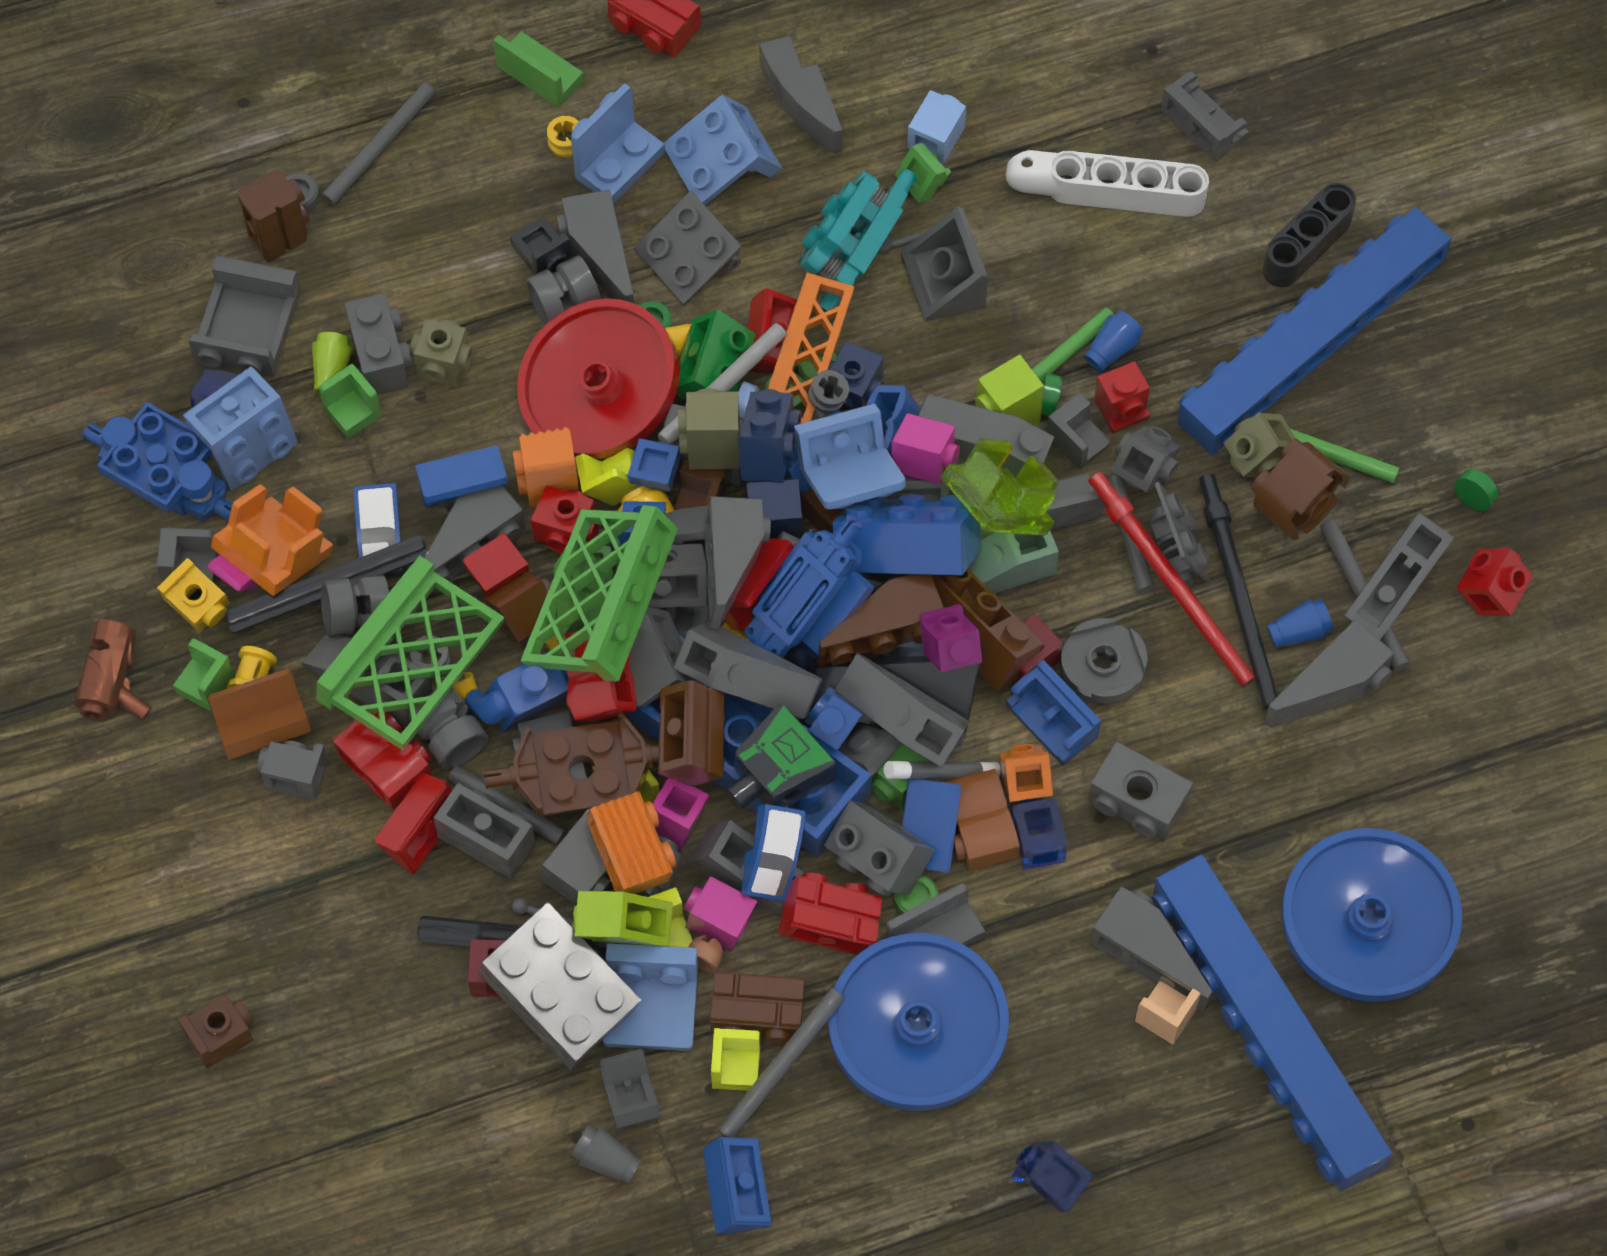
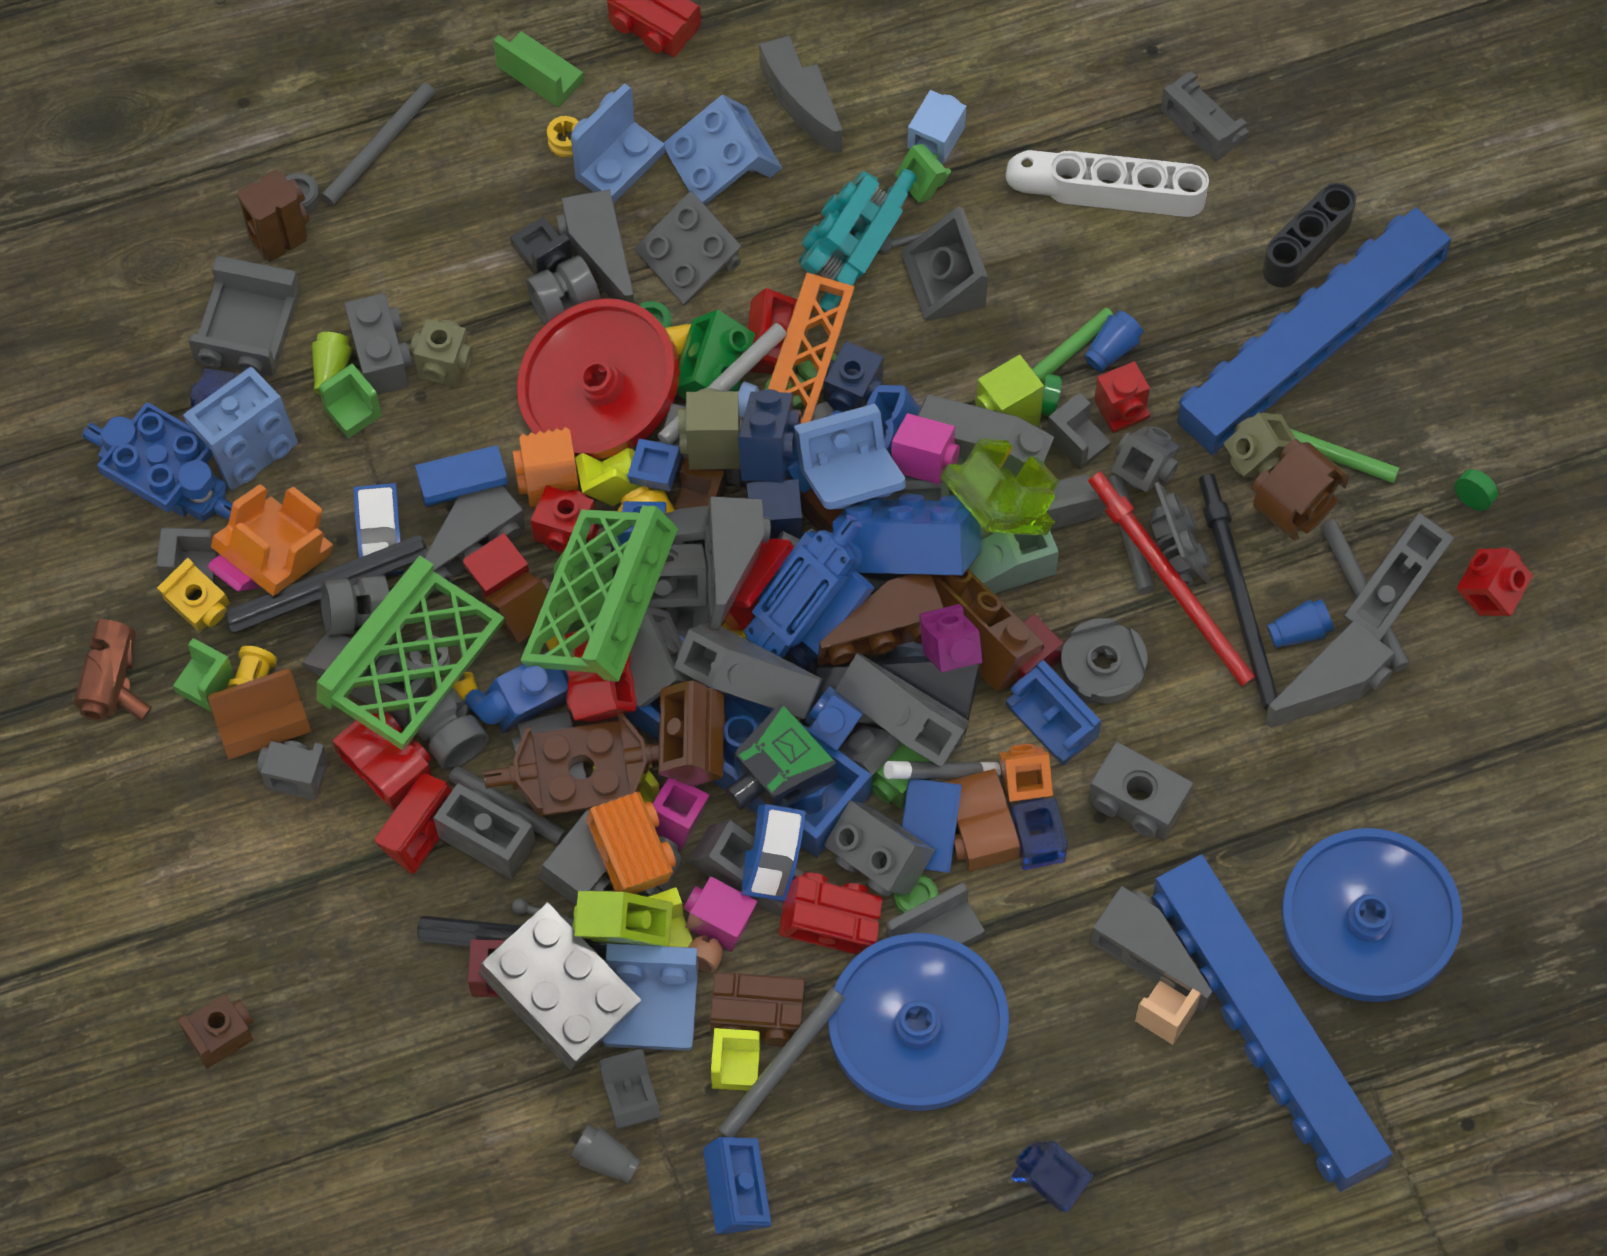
dark grey bush [808,370,849,413] -> none

